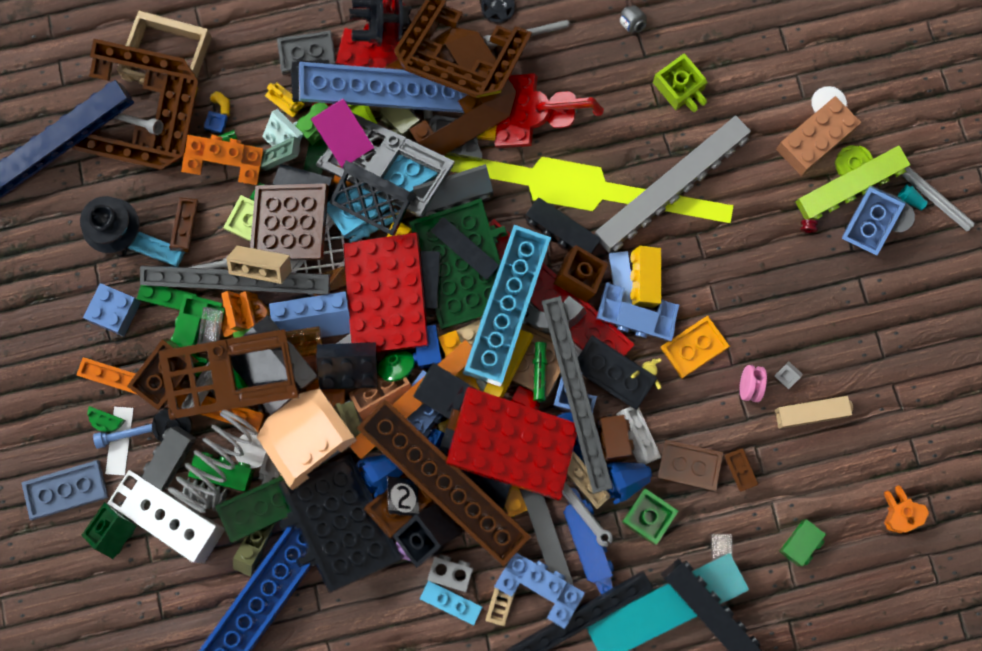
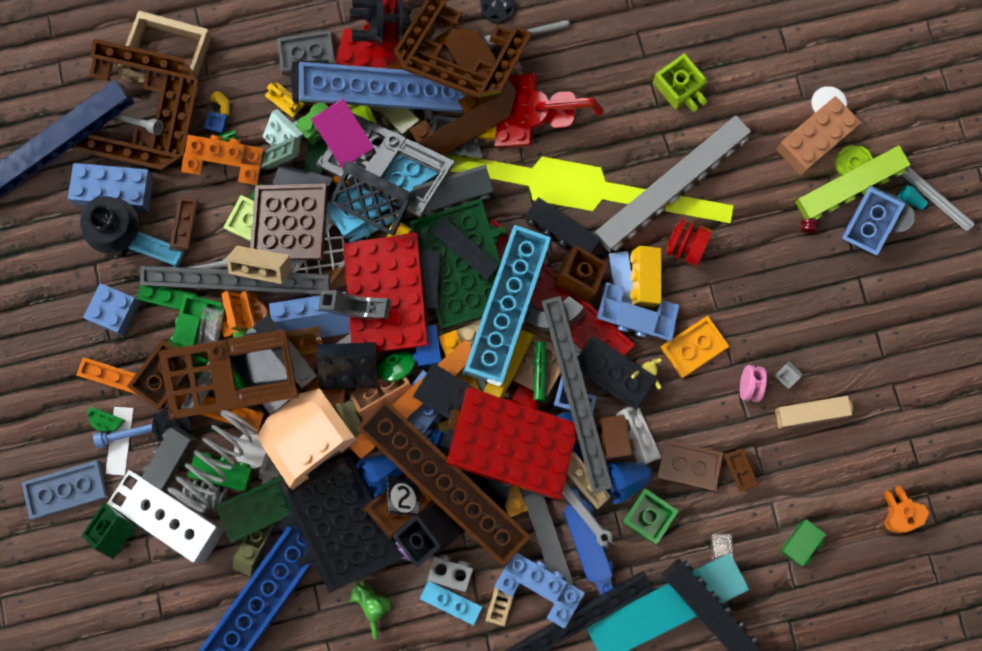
dark grey head [620,5,647,33] -> none
none -> medium blue brick [68,163,154,212]
none -> dark grey arch [318,290,391,320]
none -> bright green animal [348,581,391,640]
none -> red wheel [666,218,712,267]

